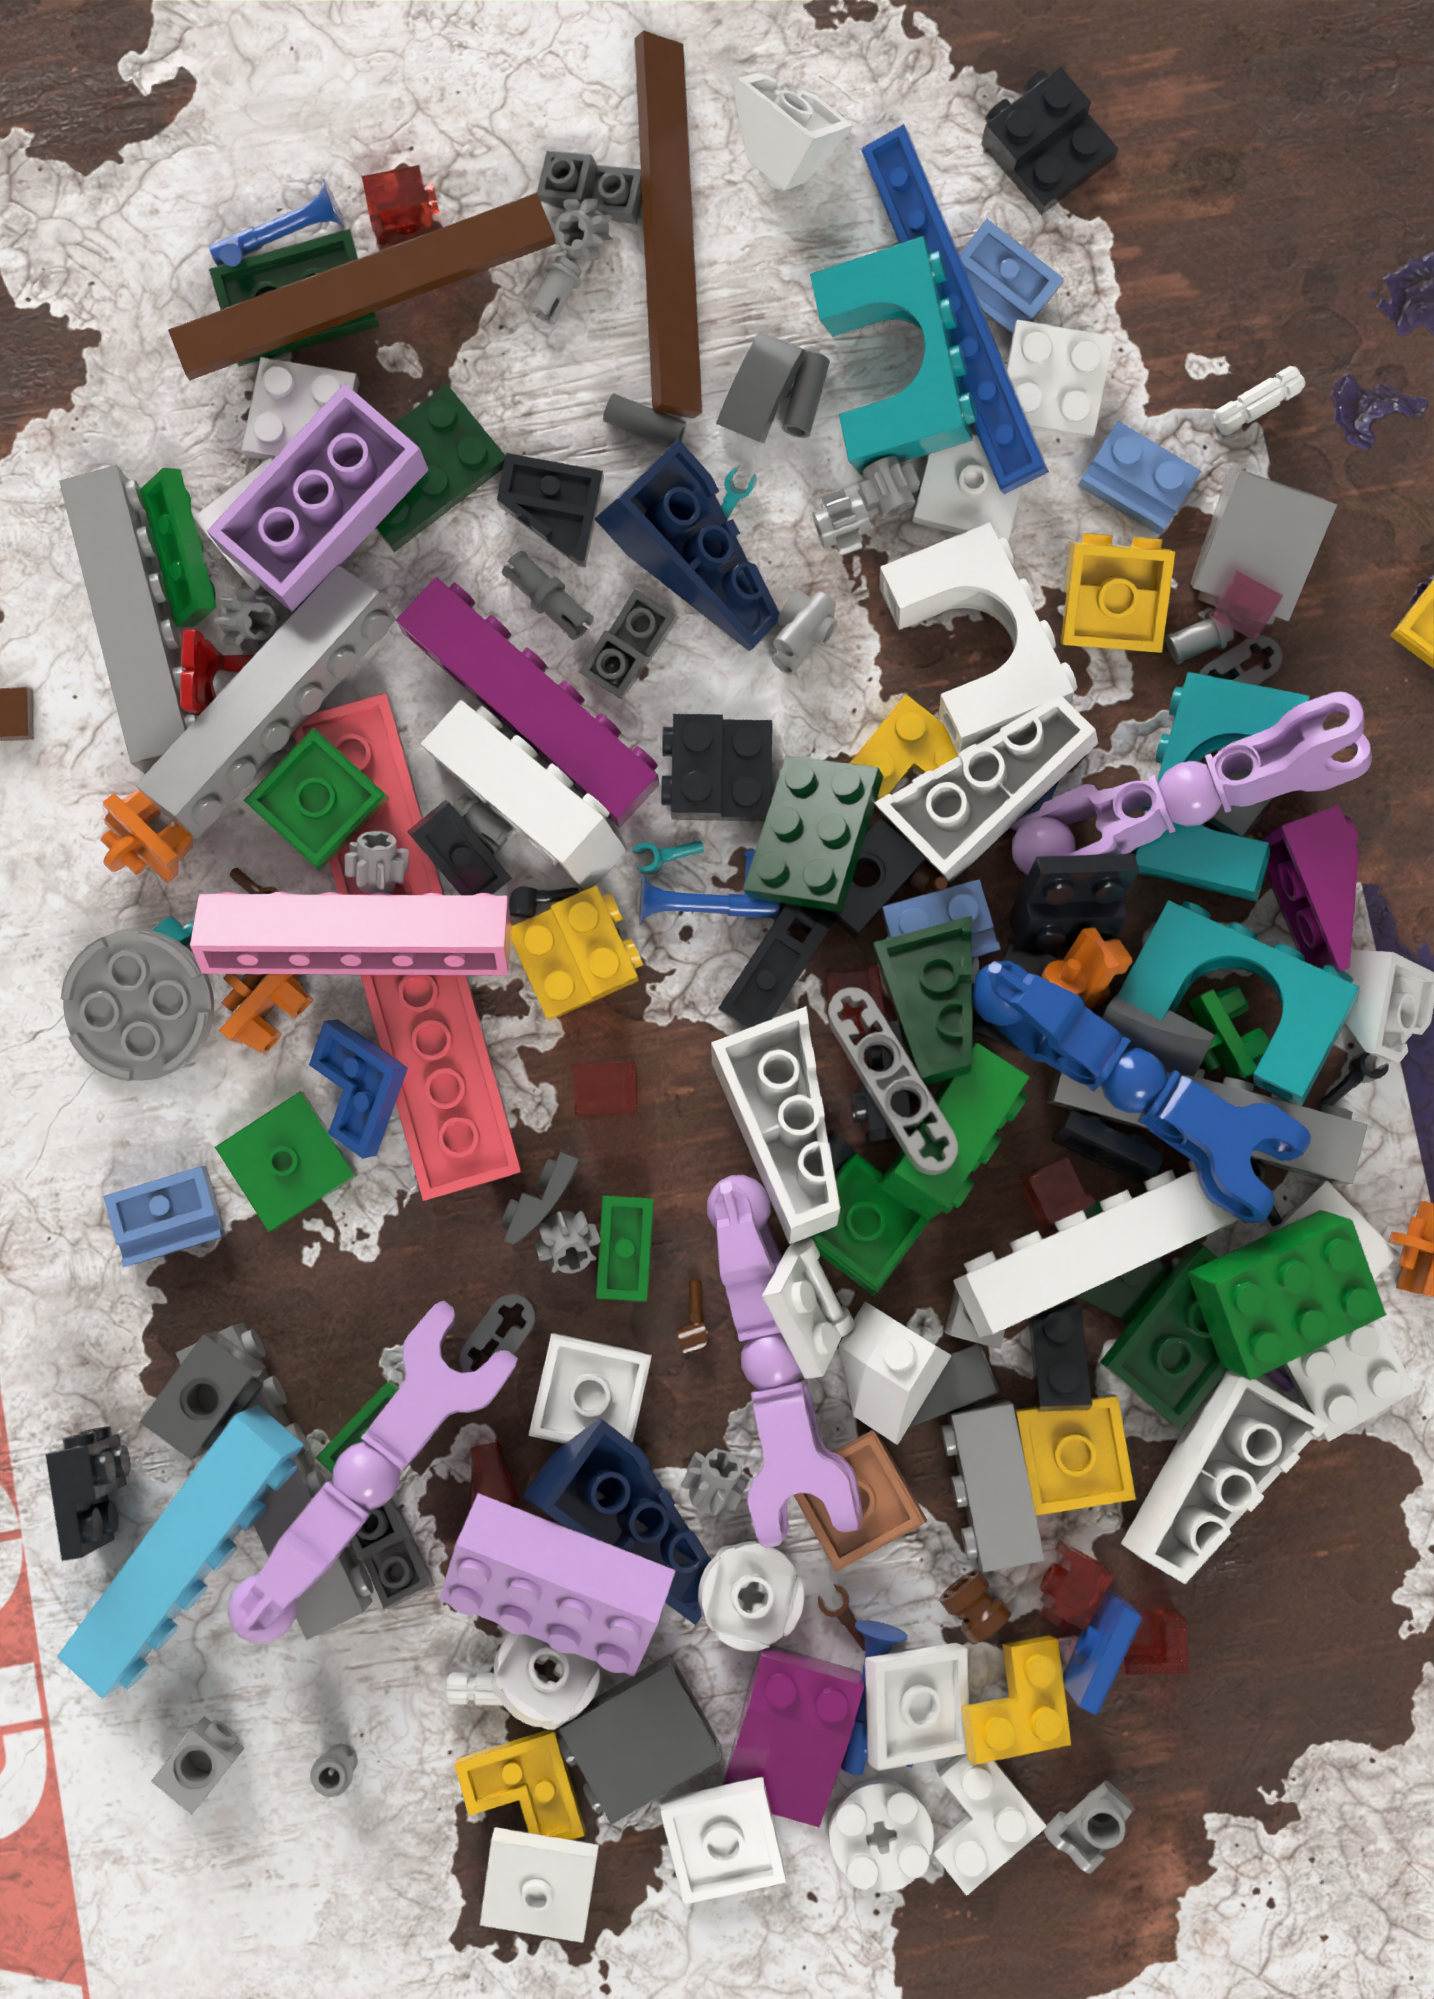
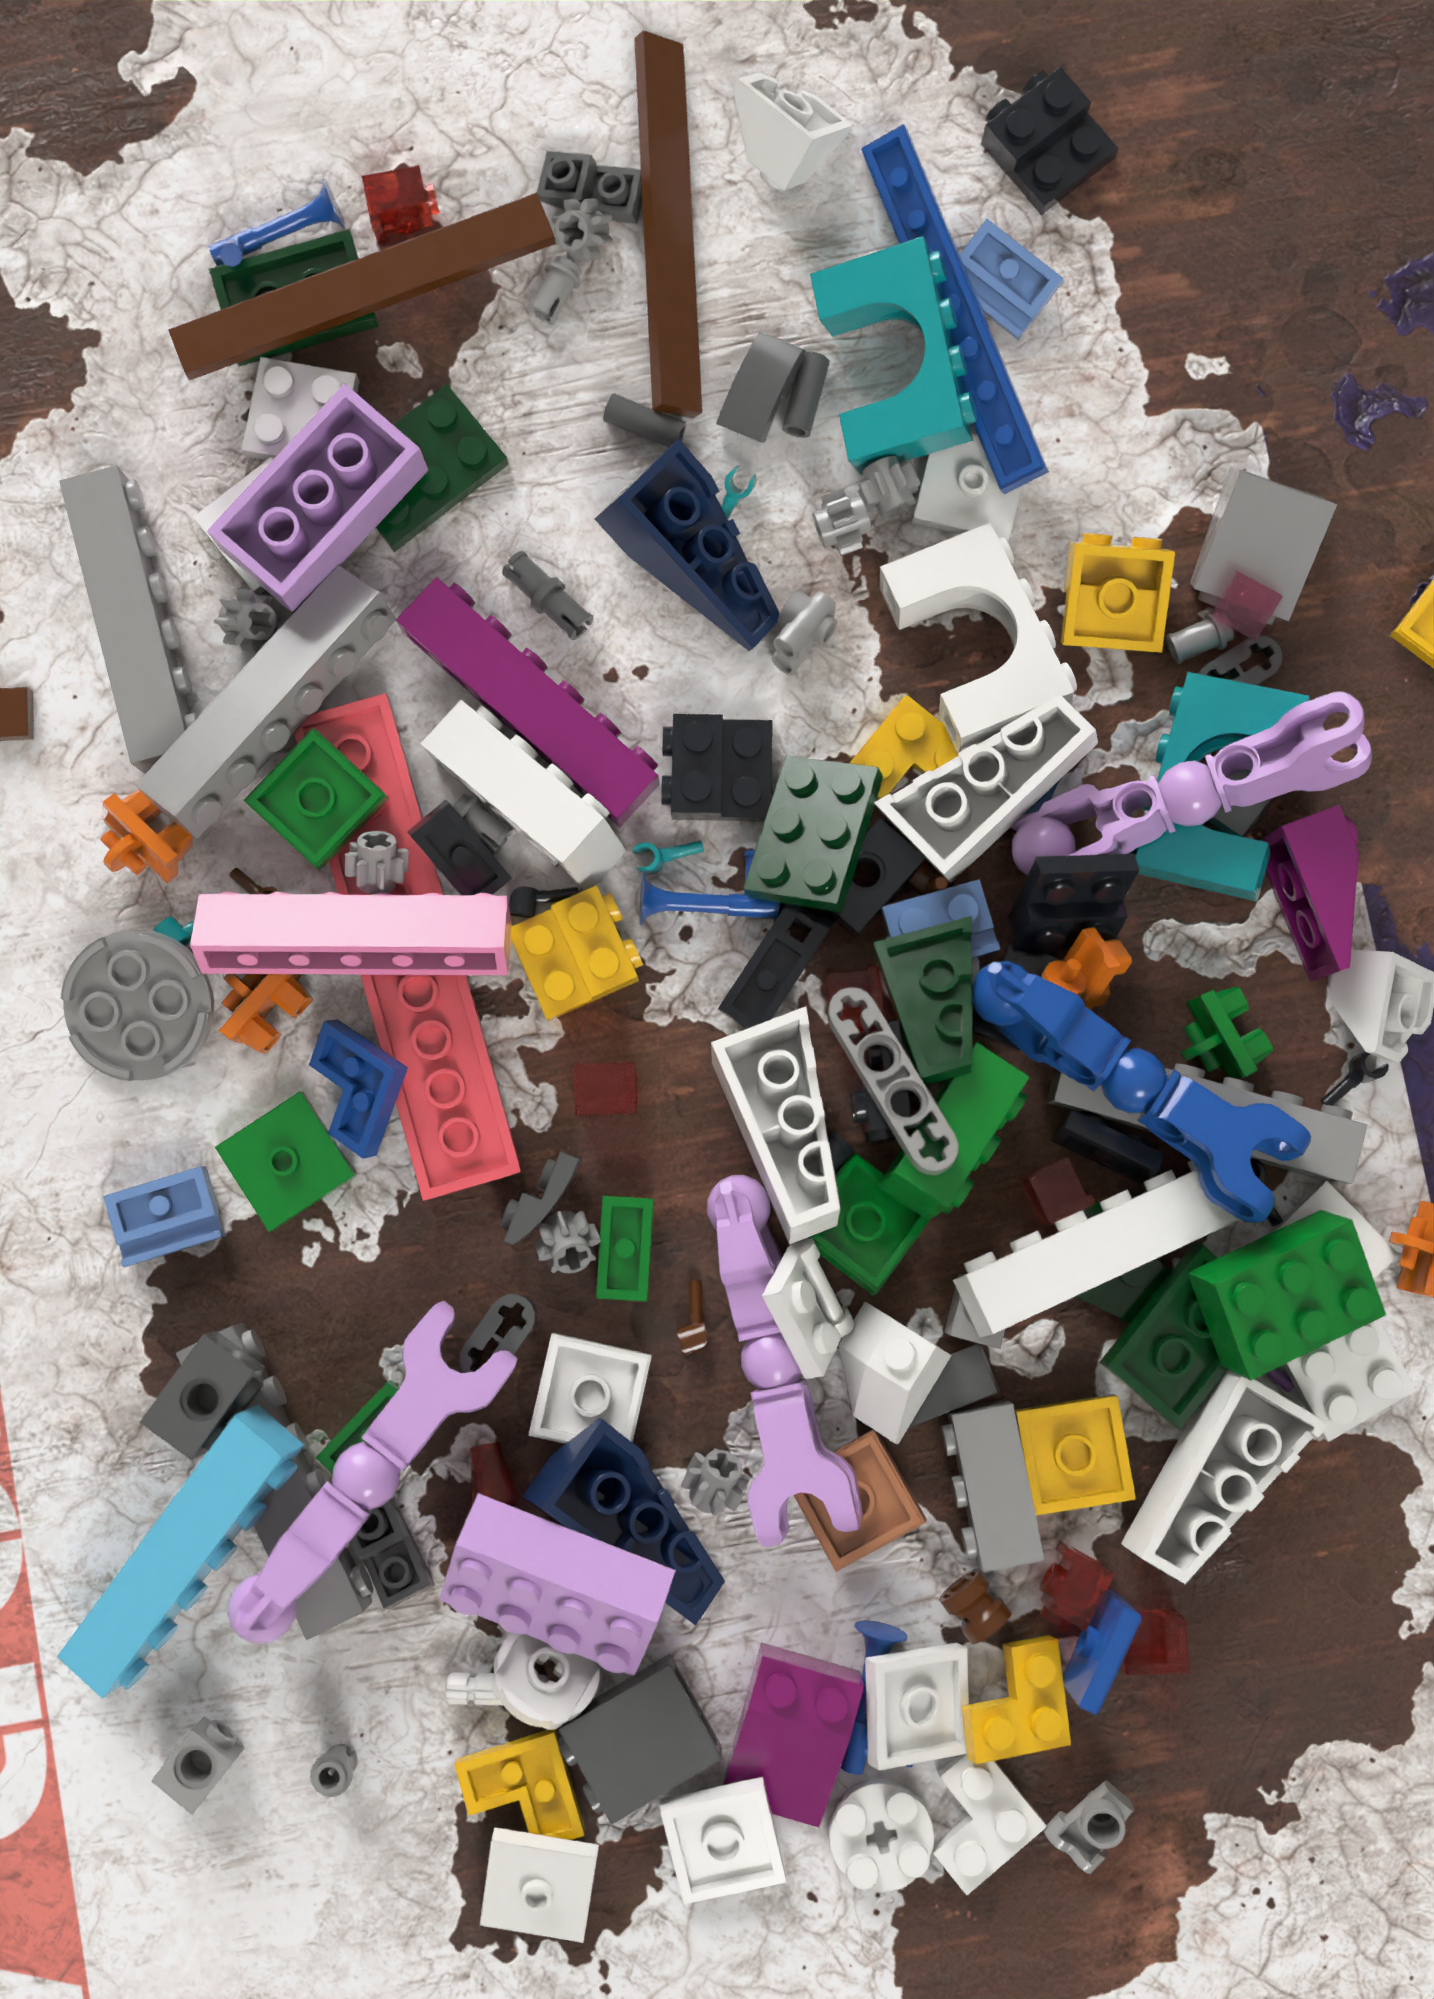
black plate [45,1426,131,1561] -> none
green plate [140,468,217,627] -> none
red piece [179,629,255,716] -> none
black wing [497,453,604,567] -> none
dark grey slope [579,589,679,699] -> none
white plate [698,1541,804,1652] -> none
reddish brown hand [818,1584,866,1651] -> none
white plate [1007,319,1114,439] -> none
black plate [1028,1304,1092,1412] -> none
medium blue plate [1078,421,1201,536] -> none
dark grey slope [1102,996,1216,1076] -> none
teal arch [1117,900,1360,1107] -> none
white axle [1213,366,1305,435] -> none

